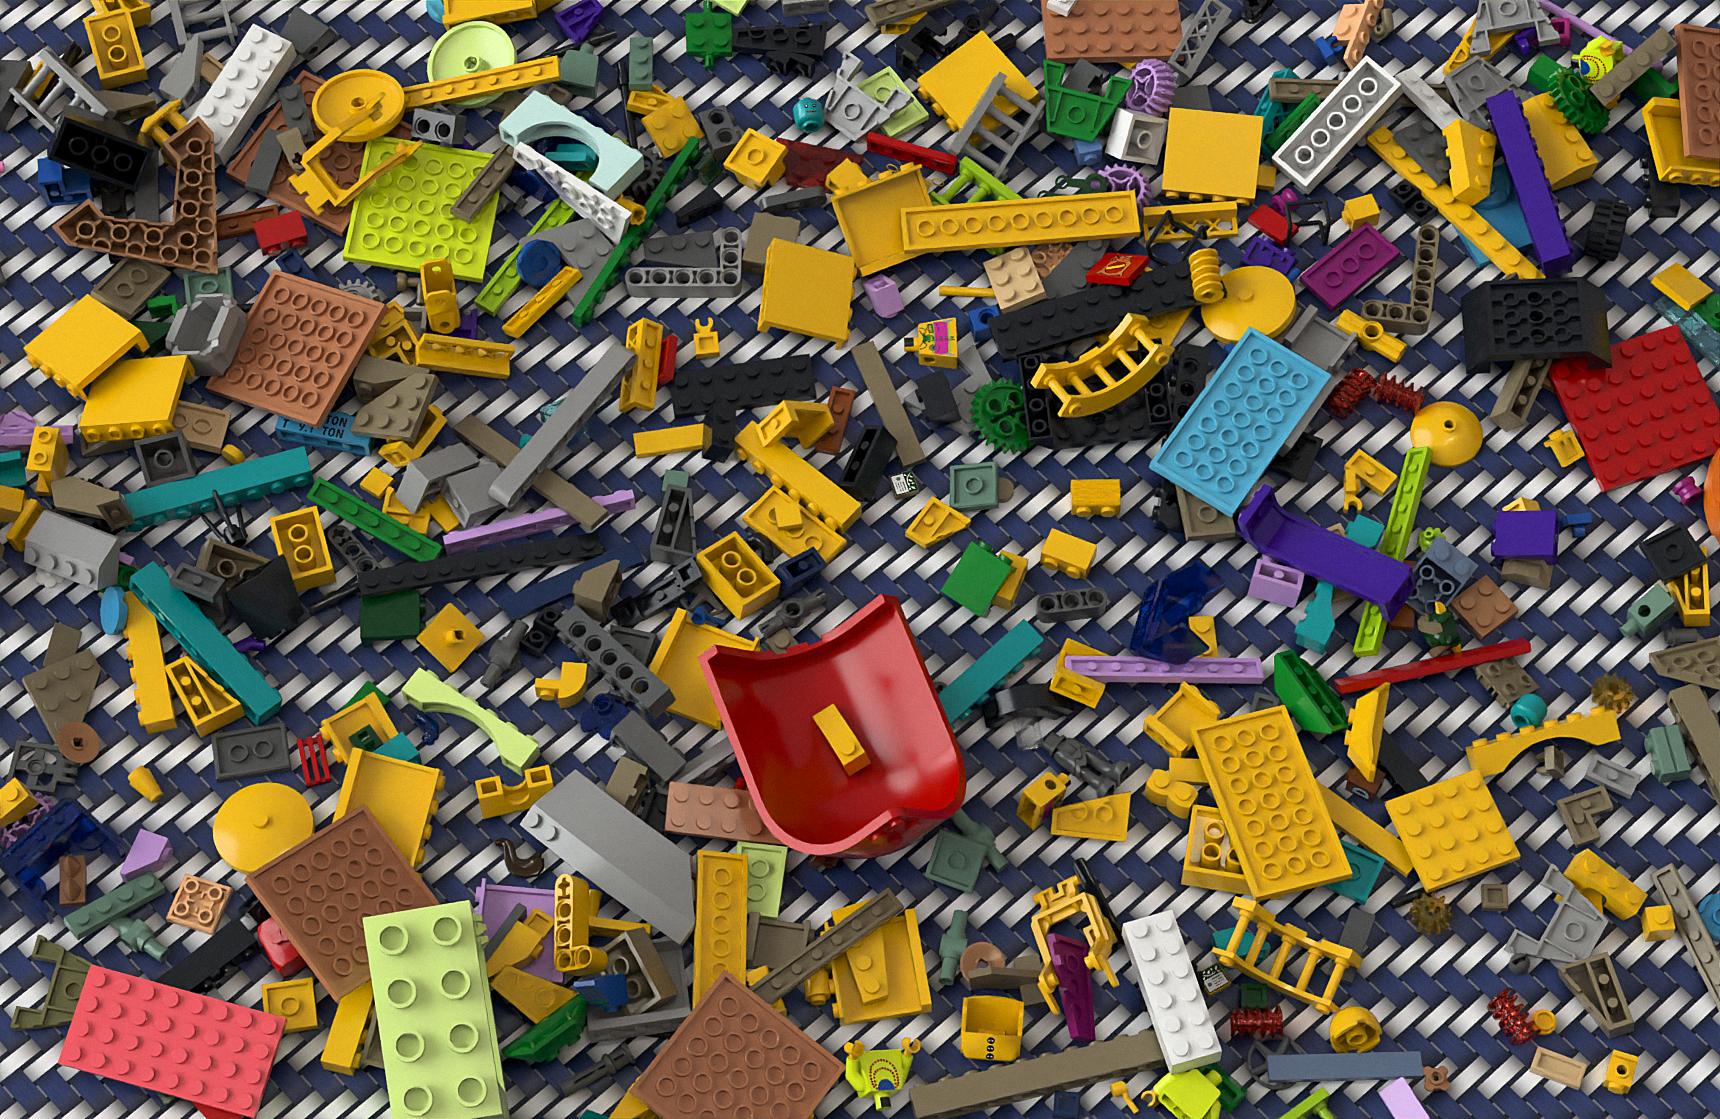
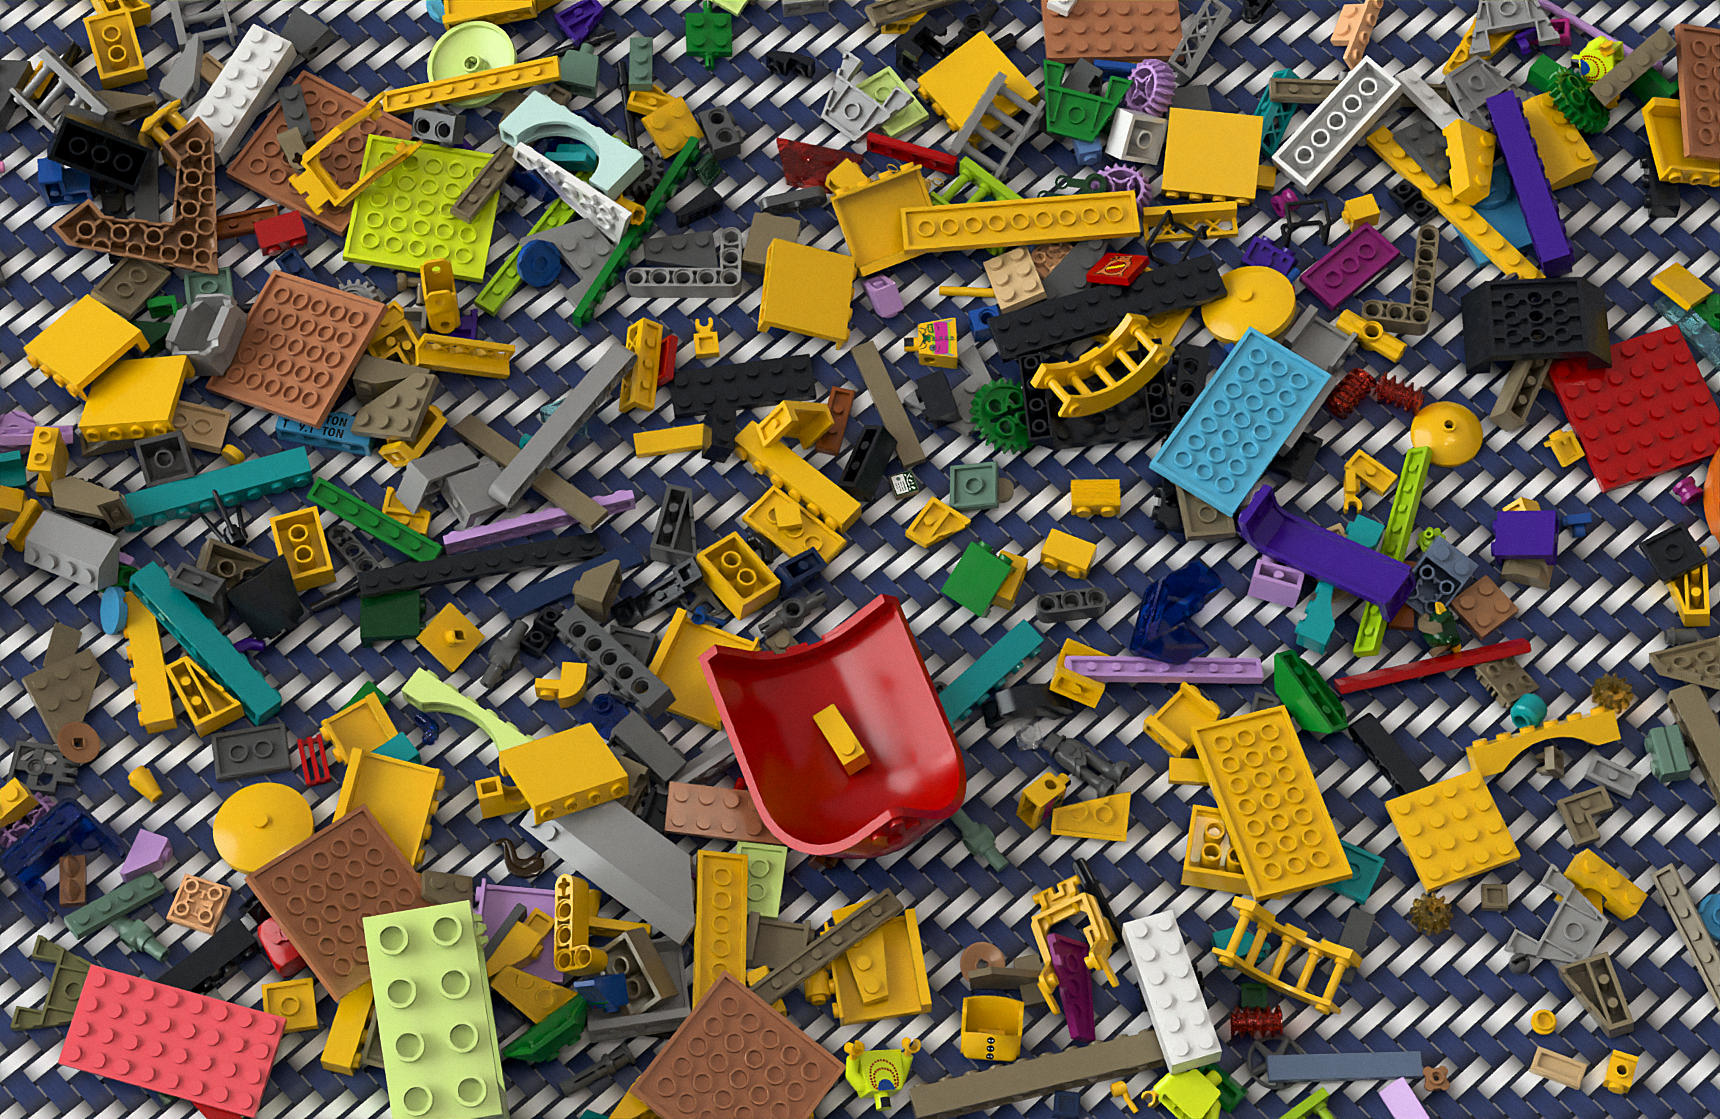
white plant [36,567,65,589] -> none
dark grey tile [245,128,284,195] -> none
yellow dish [312,69,406,142] -> none
dark green tile [349,724,383,752] -> none
yellow tile [360,467,394,500] -> none
yellow tile [420,493,462,534] -> none
yellow tile [502,266,583,339] -> none
sand green tile [662,469,690,495] -> none
yellow panel [723,128,788,191] -> none
black wing [732,21,828,61] -> none
teal head [793,97,825,133] -> none
sand green tile [924,828,989,894] -> none
sand green pin [939,910,968,985] -> none
yellow brick [1144,769,1198,819] -> none
yellow plate [1188,615,1218,658] -> none
yellow piece [1189,248,1224,303] -> none
tile [1201,962,1231,997] -> none
red tile [1248,203,1299,246] -> none
green tile [1264,93,1322,154] -> none
blue tile [1315,36,1344,67] -> none
yellow tile [1315,779,1414,878] -> none
yellow cylinder [1329,1006,1382,1053] -> none
yellow wedge [1344,682,1390,782] -> none
reddish brown brick [1344,766,1386,803] -> none
dark tan arm [1373,8,1394,39] -> none
black bar [1390,880,1463,910] -> none
clear red piece [1487,987,1541,1046] -> none
black tyre [1585,198,1629,262] -> none
sand green torso [1619,584,1675,639] -> none
yellow brick [1640,905,1676,942] -> none
none -> dark tan wing [421,870,473,907]
none -> yellow panel [499,722,629,825]
none -> blue tile [1094,59,1137,81]

